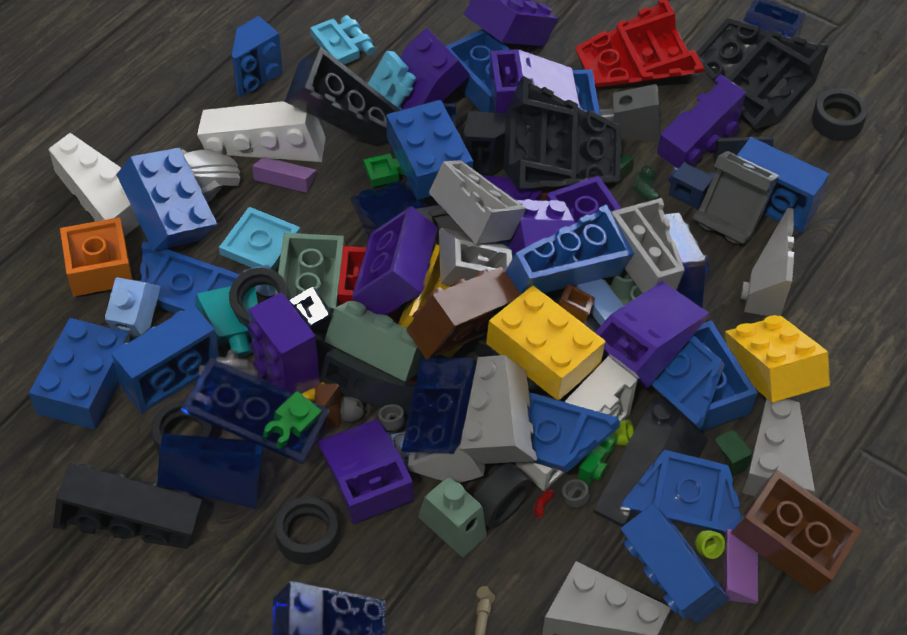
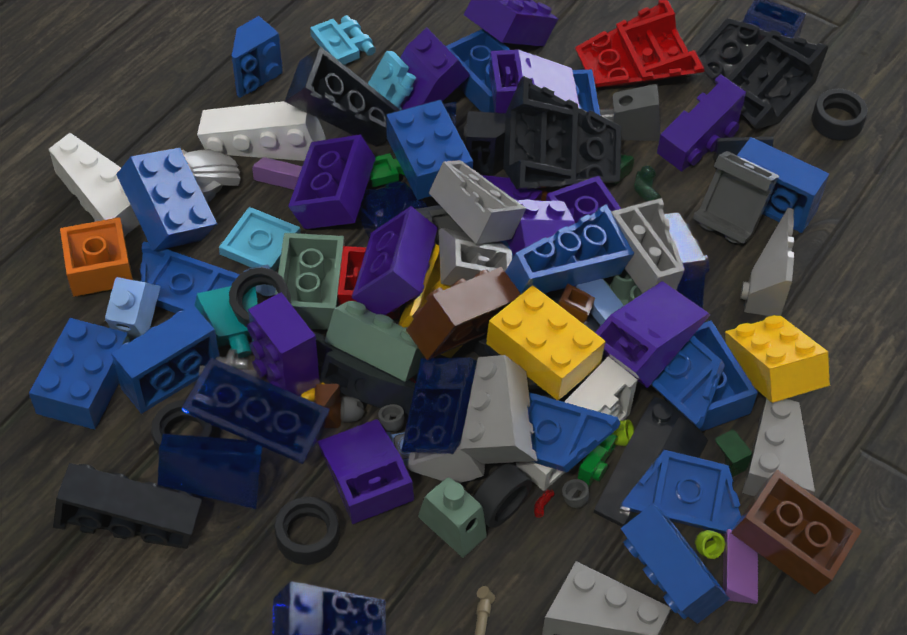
green plate [263,391,322,449] -> none
brick [289,287,332,330] -> none
dark blue brick [668,162,715,210] -> none
none -> dark purple brick [288,134,376,229]

